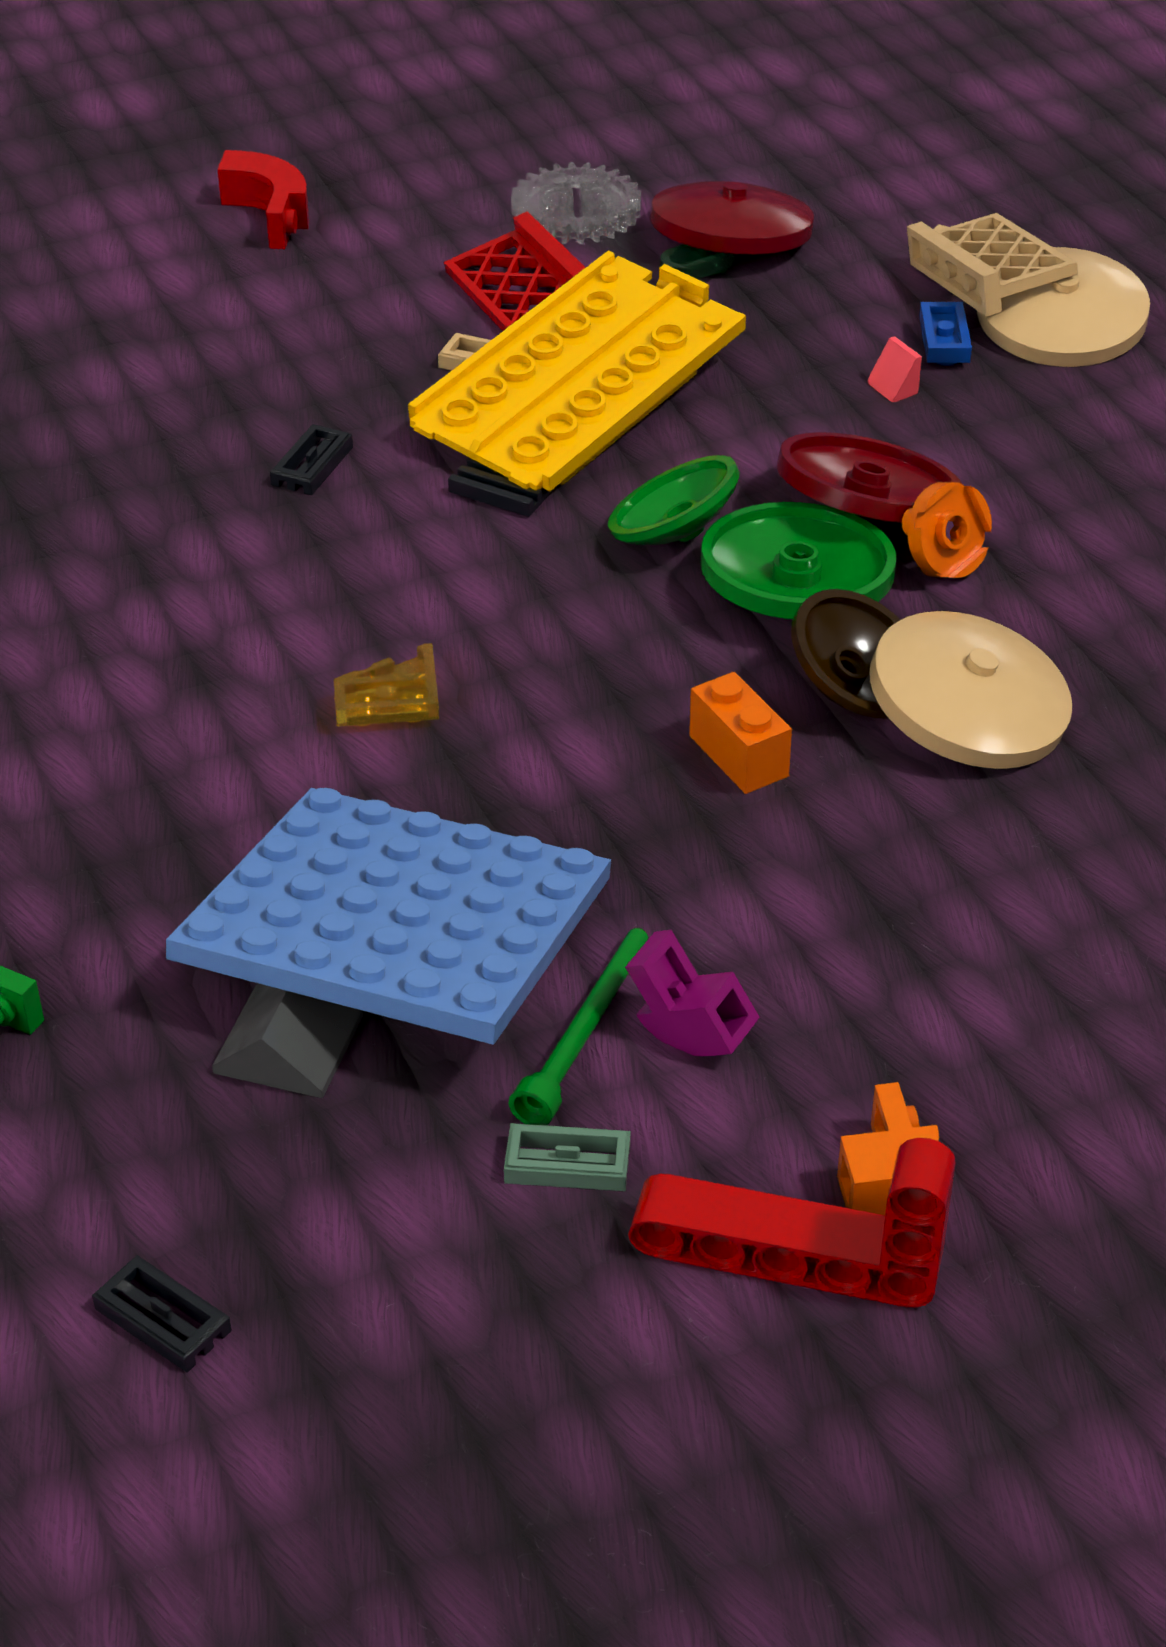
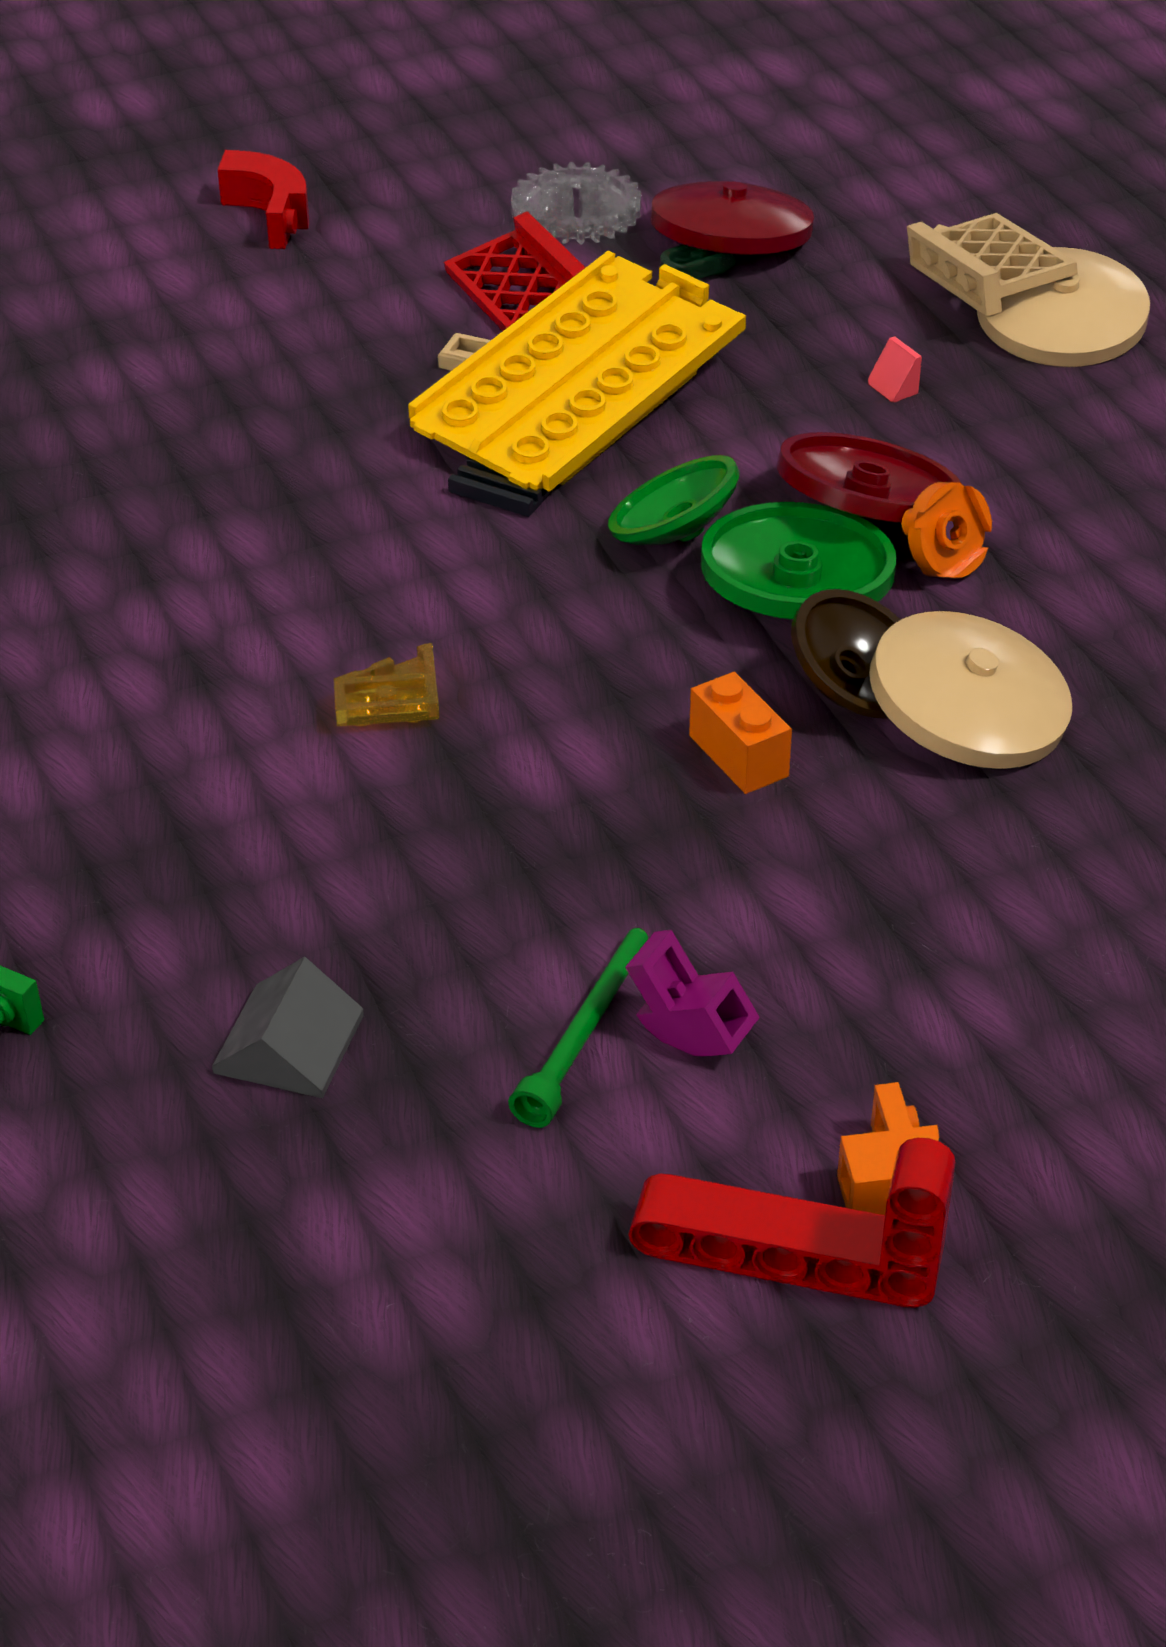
black tile [92,1255,232,1373] -> none
medium blue plate [166,788,611,1045] -> none
black tile [270,424,353,495] -> none
sand green tile [504,1123,631,1191] -> none
blue plate [919,302,972,366] -> none

